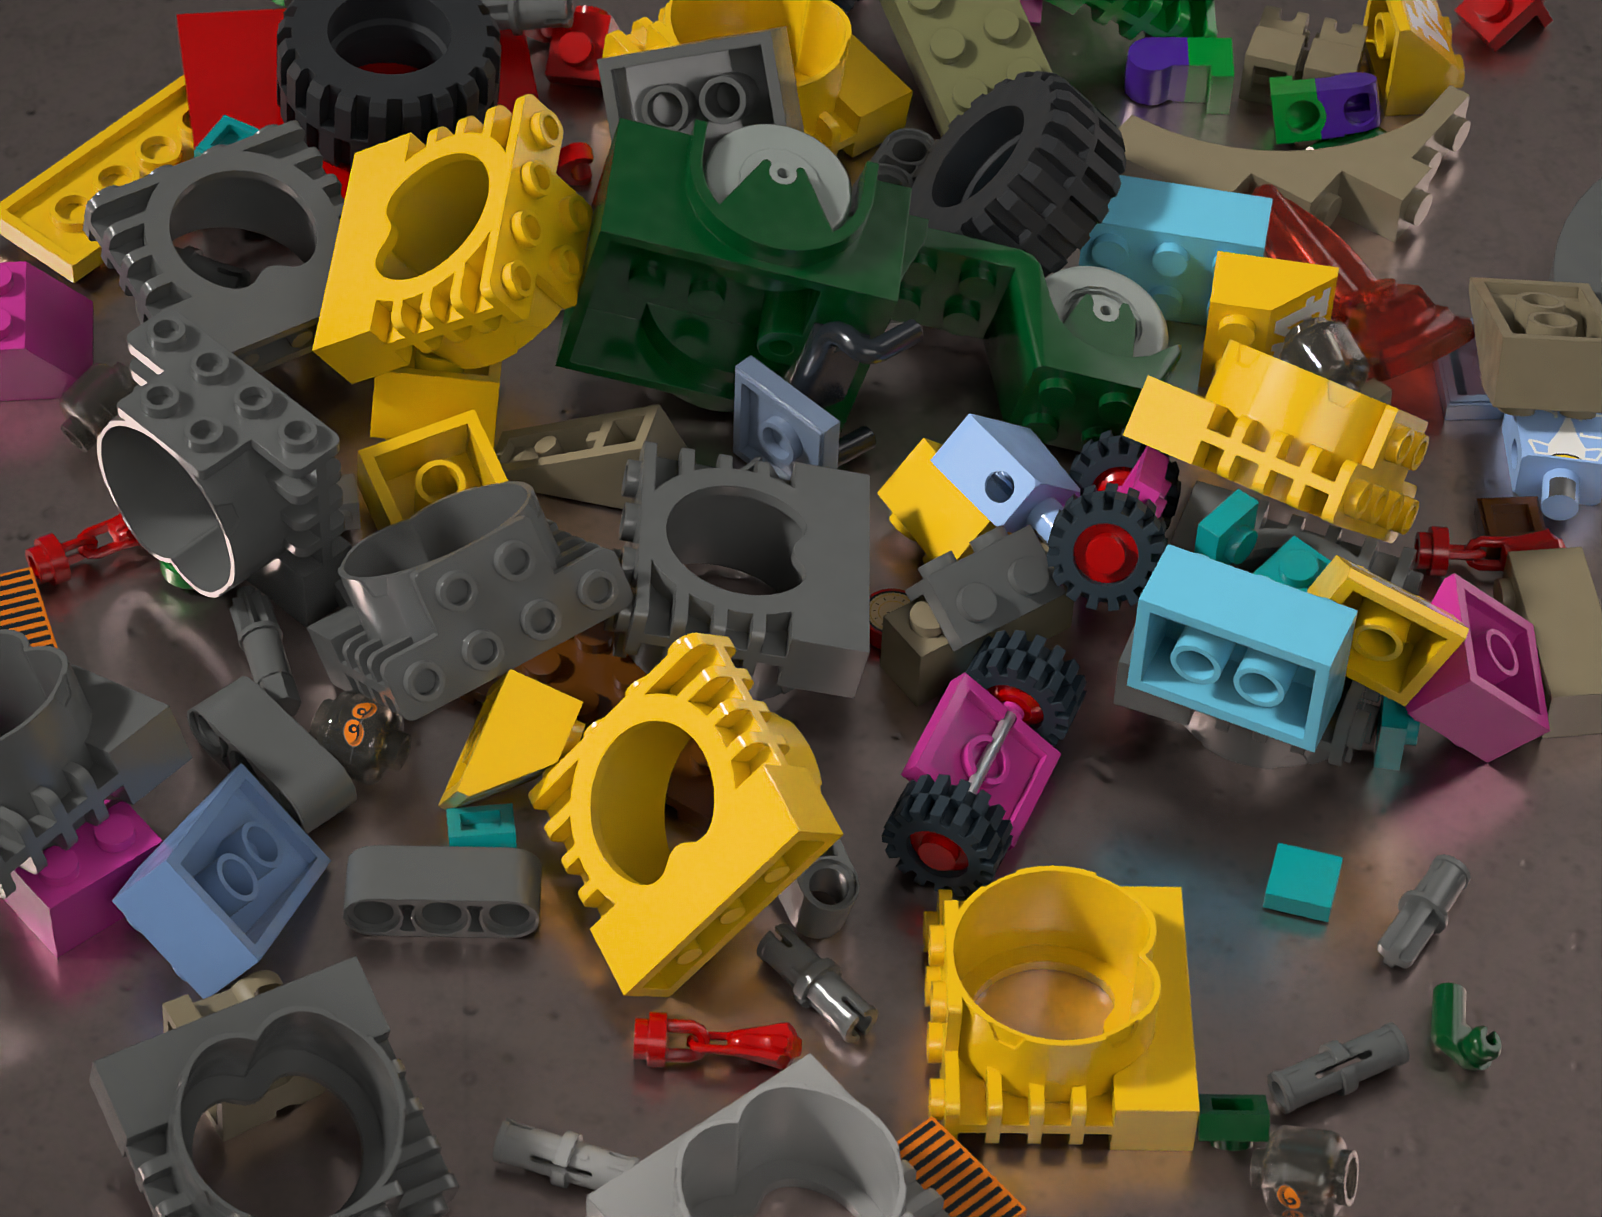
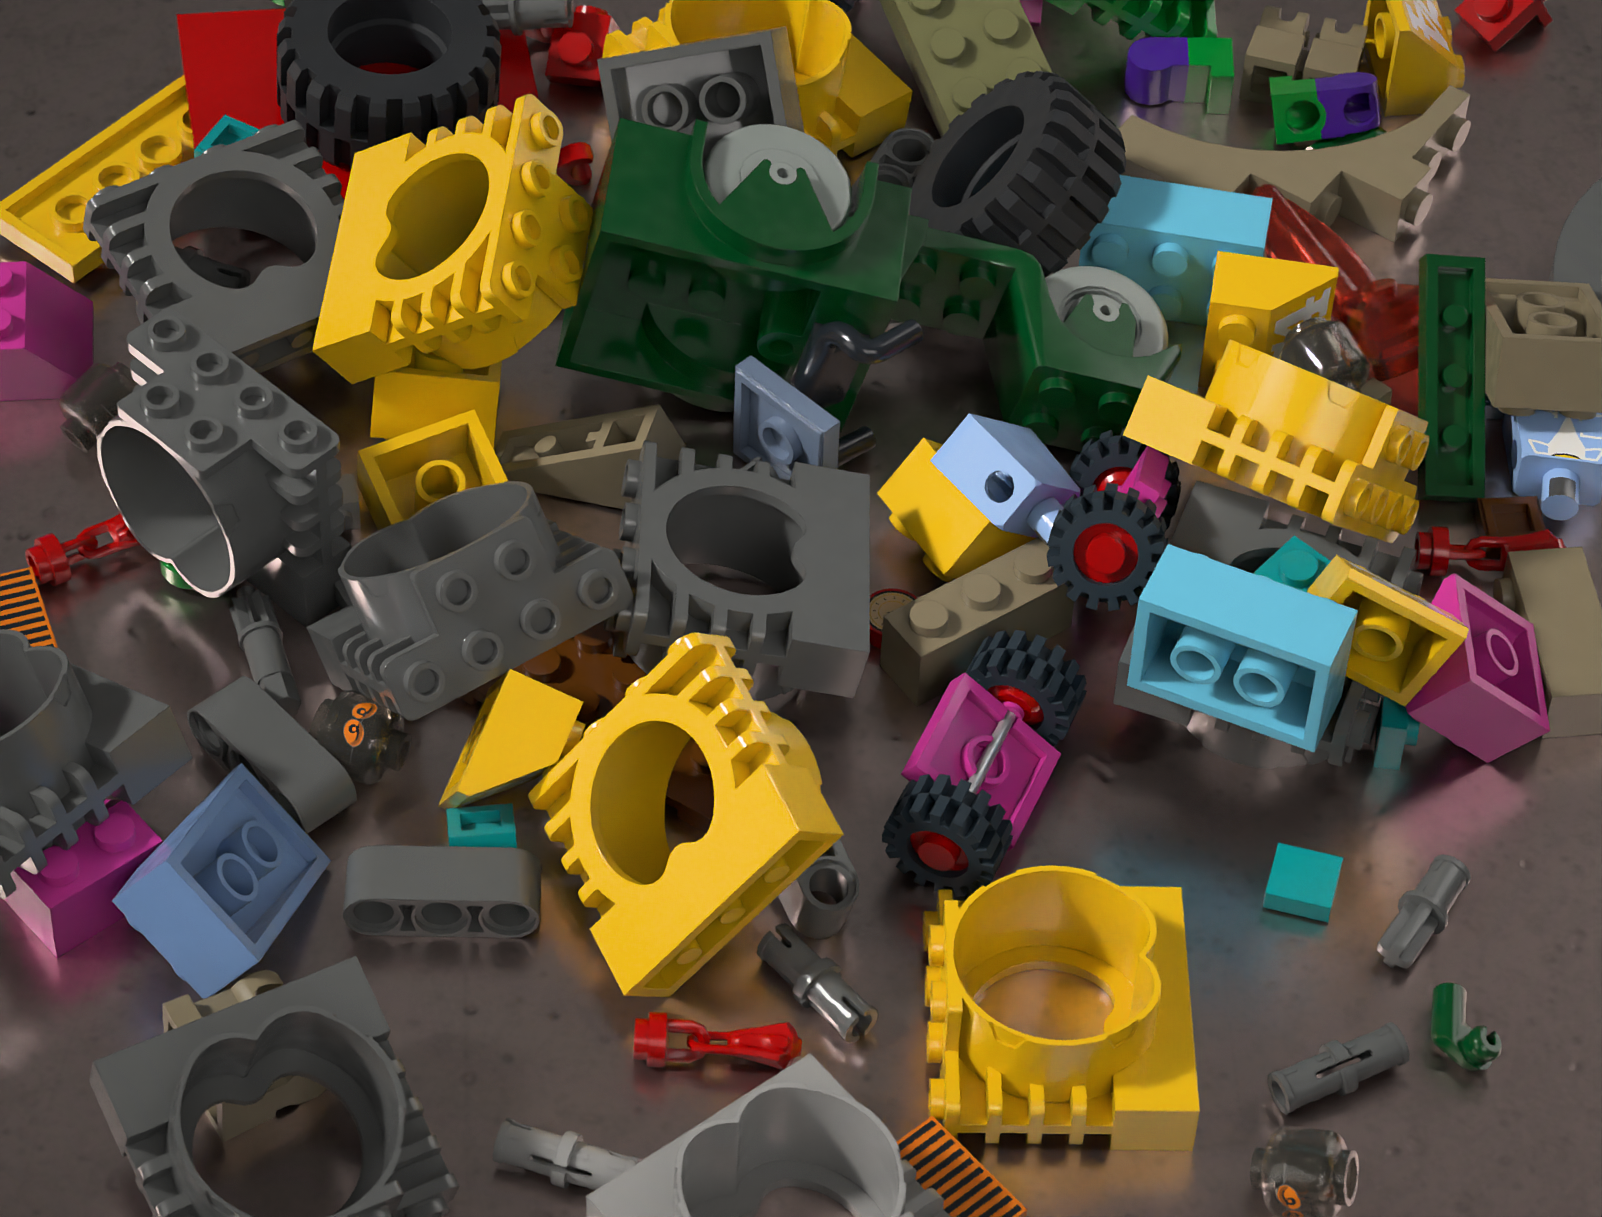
dark grey bracket [904,524,1066,652] -> none
teal plate [1194,489,1259,565] -> none
dark green plate [1197,1094,1270,1151] -> none
none -> dark green plate [1418,254,1485,503]

